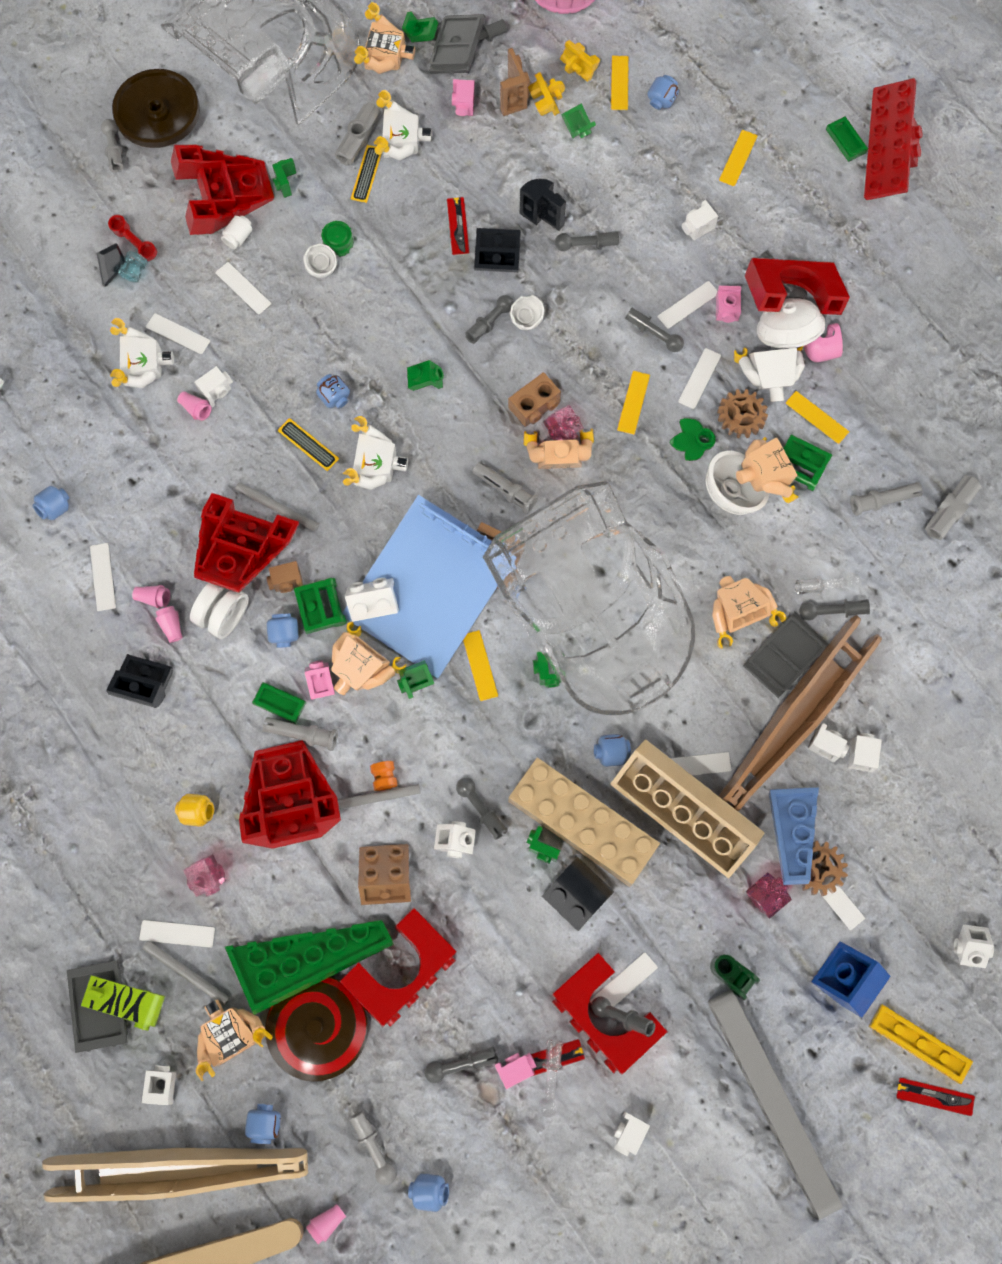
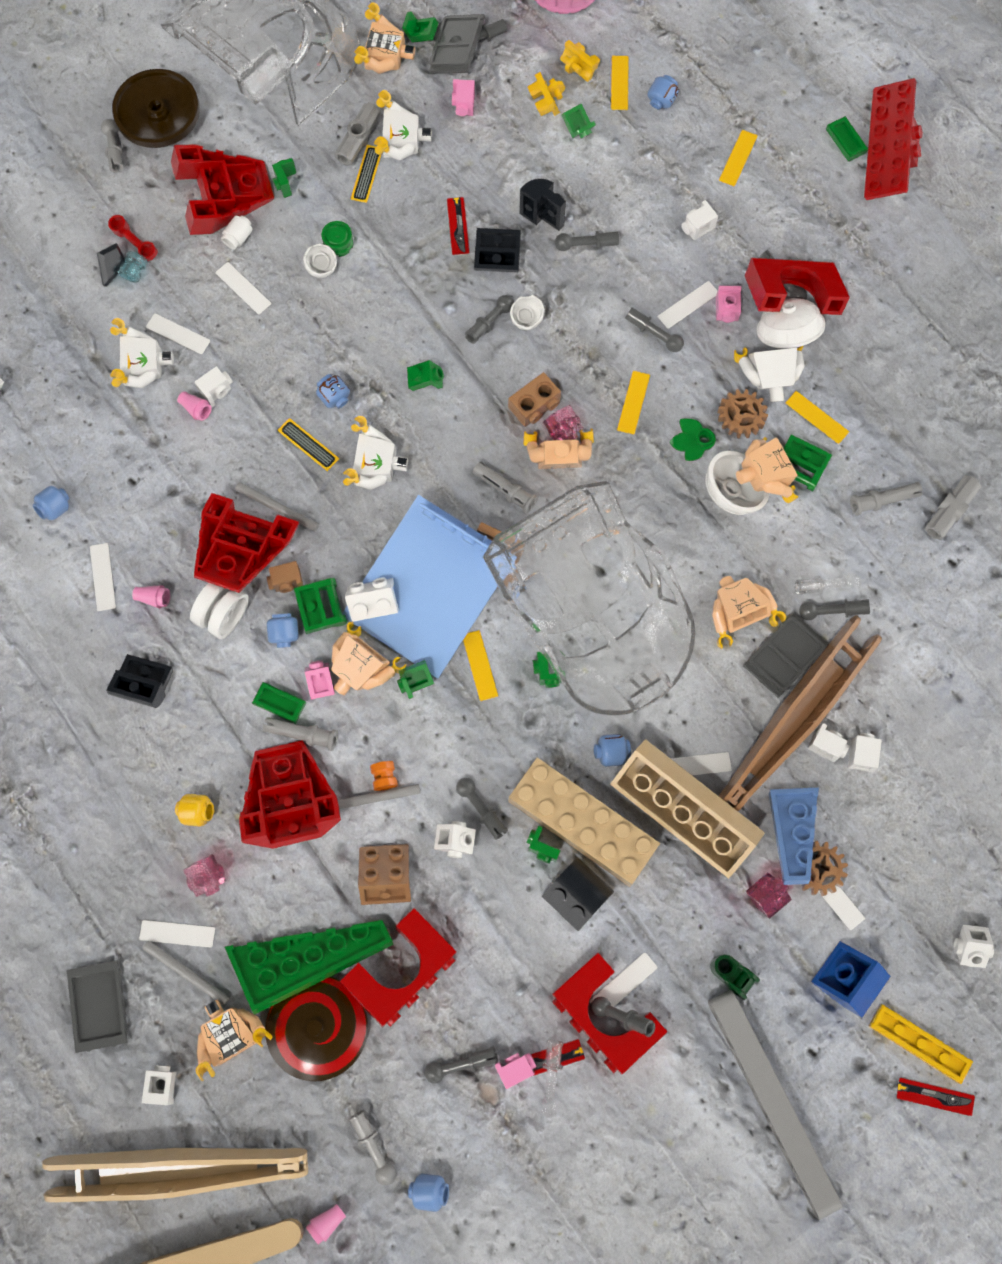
lime door [81,976,165,1031] -> none
bright pink cone [155,606,183,643] -> none
medium blue head [245,1104,281,1144] -> none
medium nougat bracket [500,48,530,116] -> none
white brick [614,1111,650,1156] -> none
white sticker [678,348,721,409] -> none
bright pink helmet [804,323,843,363] -> none

